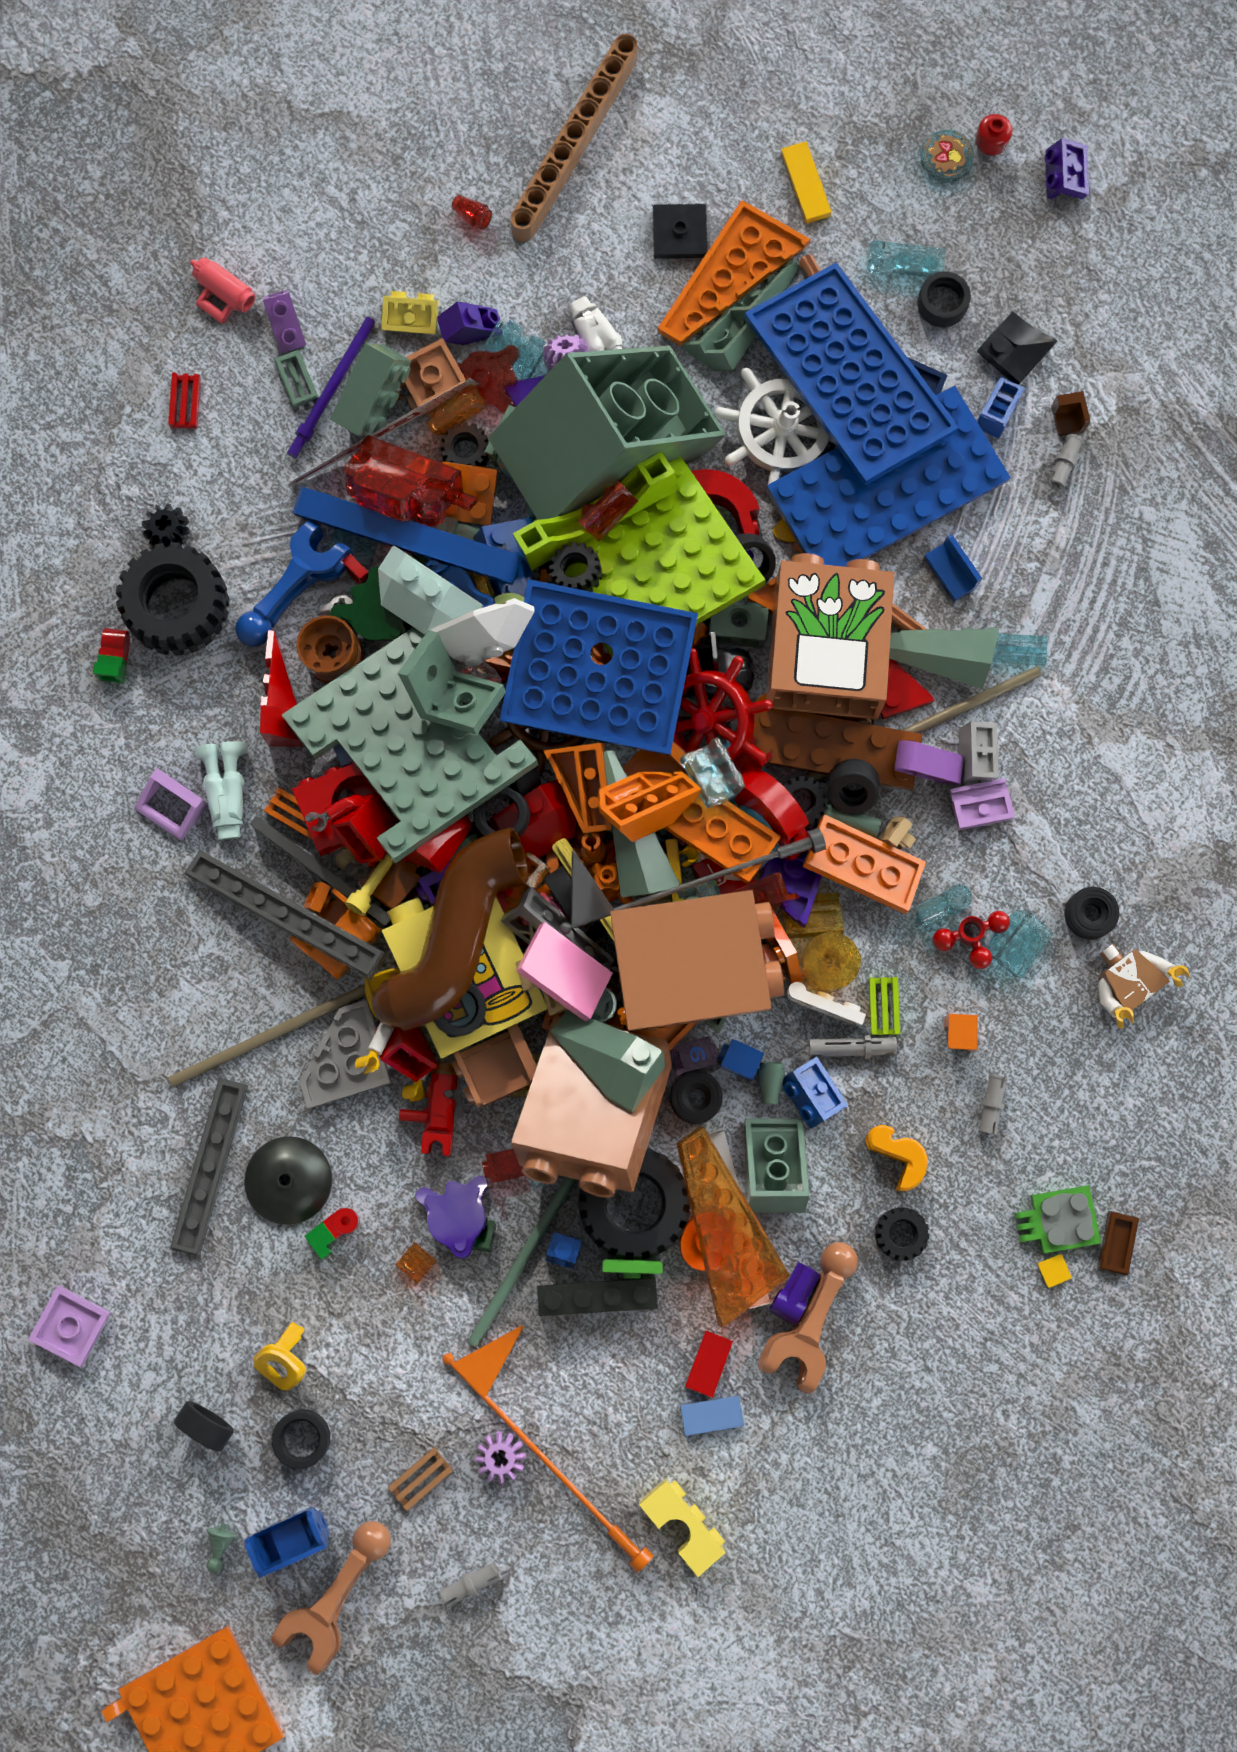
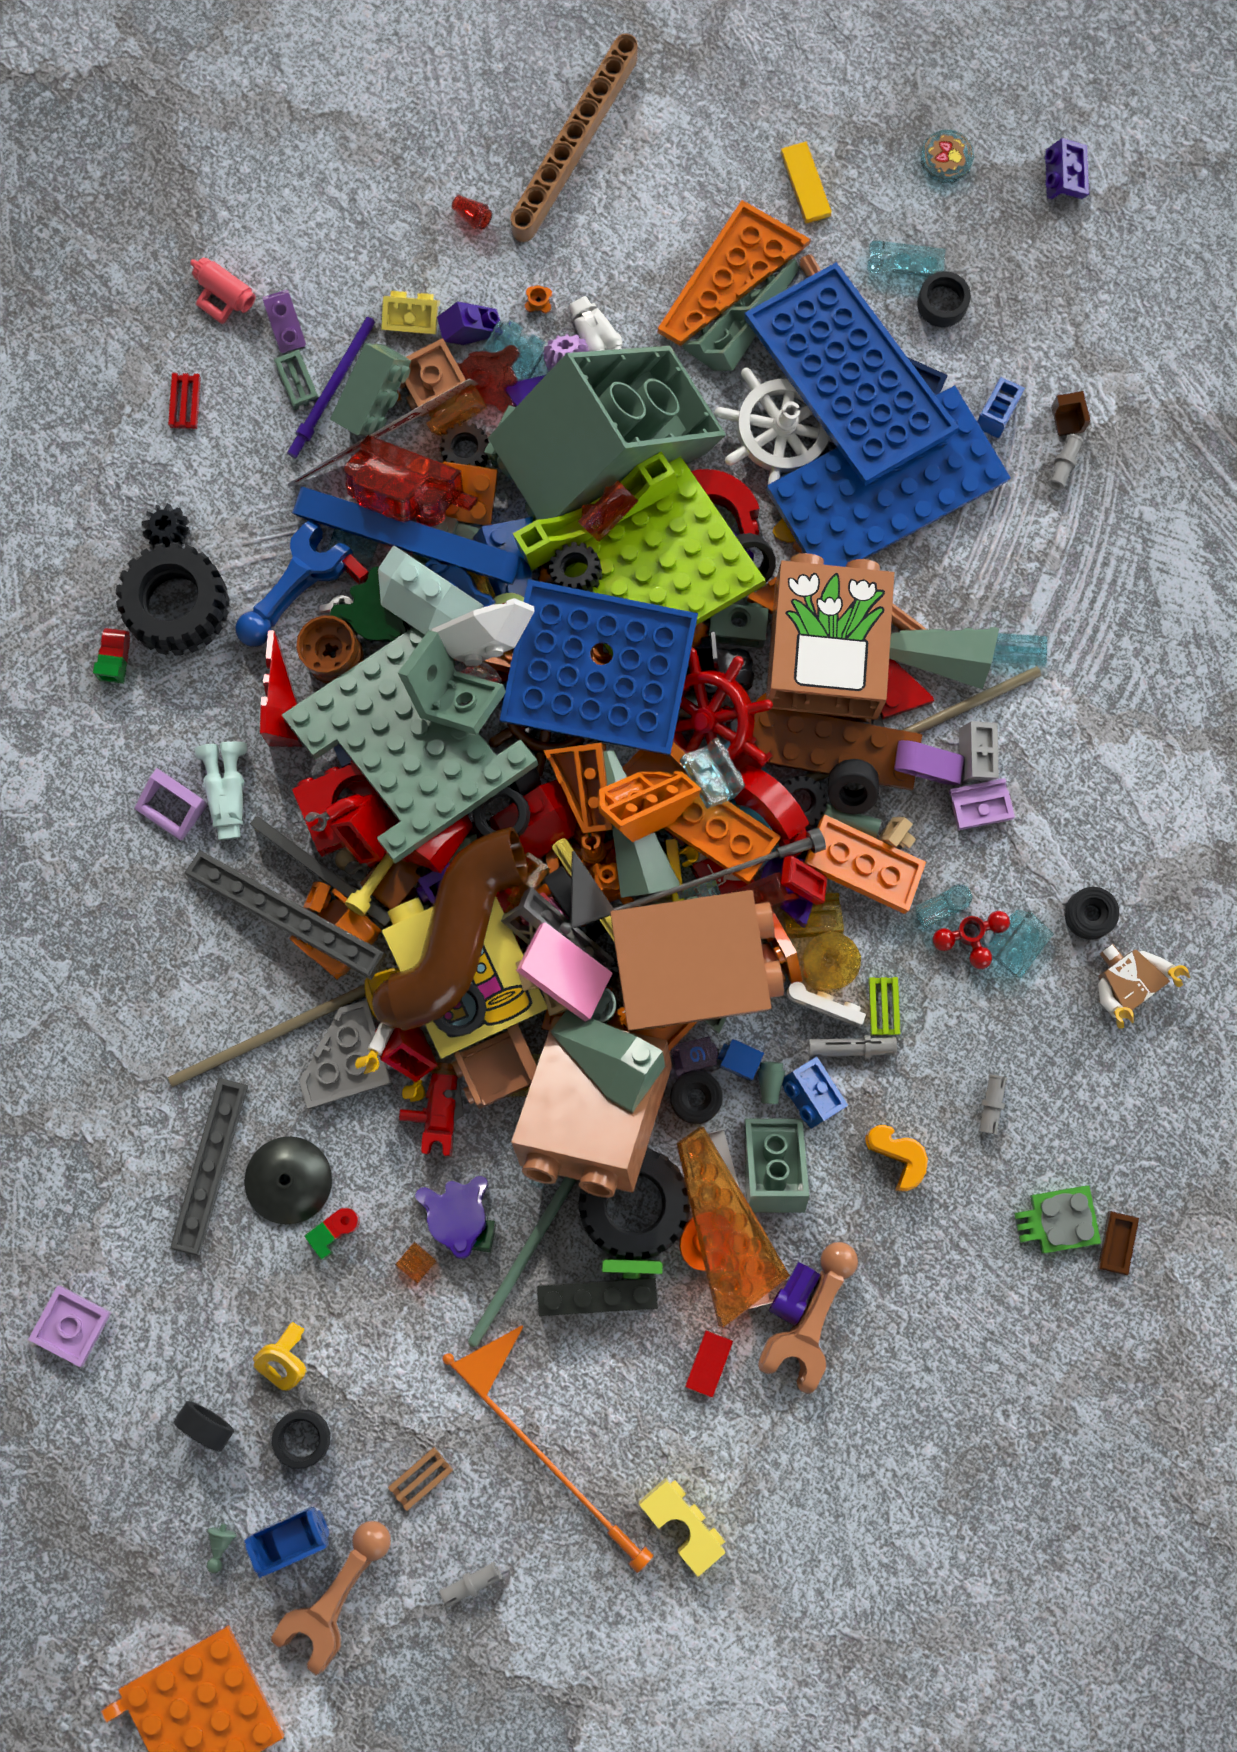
orange tile [264,787,313,841] -> none
lavender gear [475,1431,526,1484] -> none
clear red bracket [482,1148,525,1184] -> none
blue brick [546,1232,582,1269] -> none
black plate [652,204,708,259] -> none
medium blue tile [680,1395,744,1436] -> none
black tyre [874,1207,930,1261] -> none
blue panel [923,534,982,603] -> none
orange panel [944,1014,978,1052] -> none
red head [975,114,1013,156] -> none
black plate [976,311,1057,385] -> none
yellow piece [1037,1254,1072,1288] -> none
none -> orange plate [525,286,552,313]
none -> red tile [781,856,827,905]

